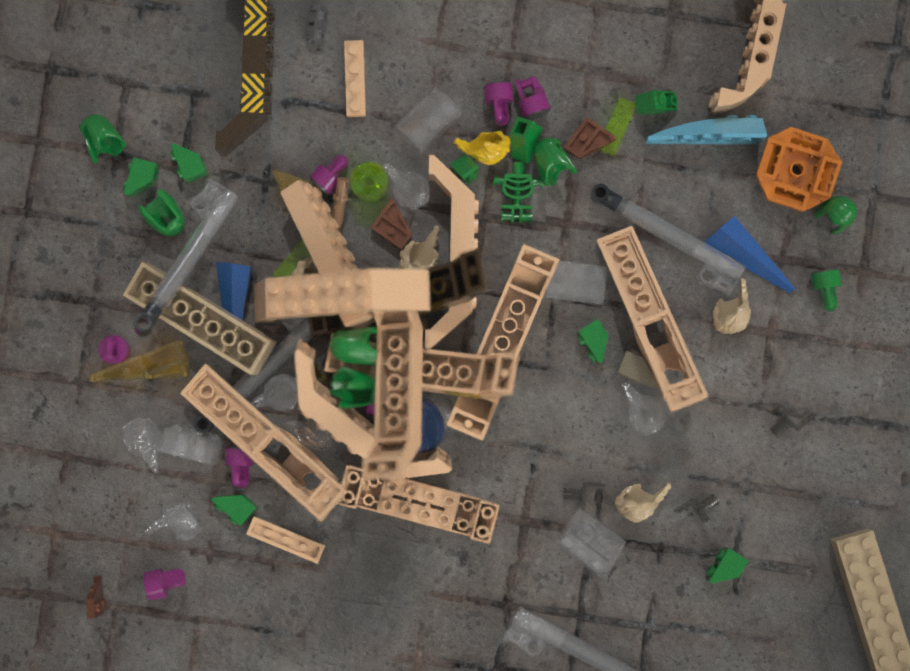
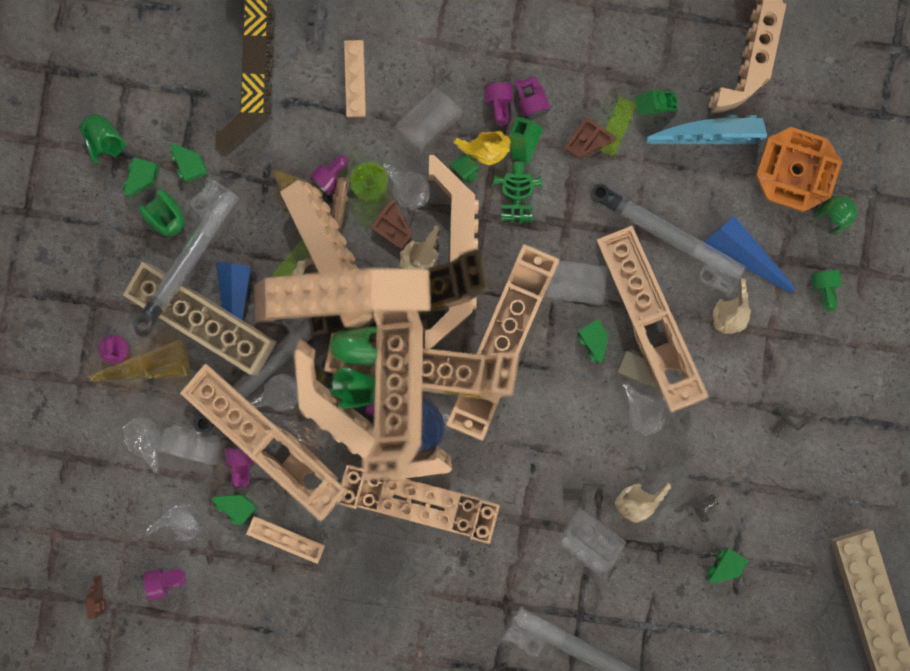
green hair [534,137,578,186] -> none

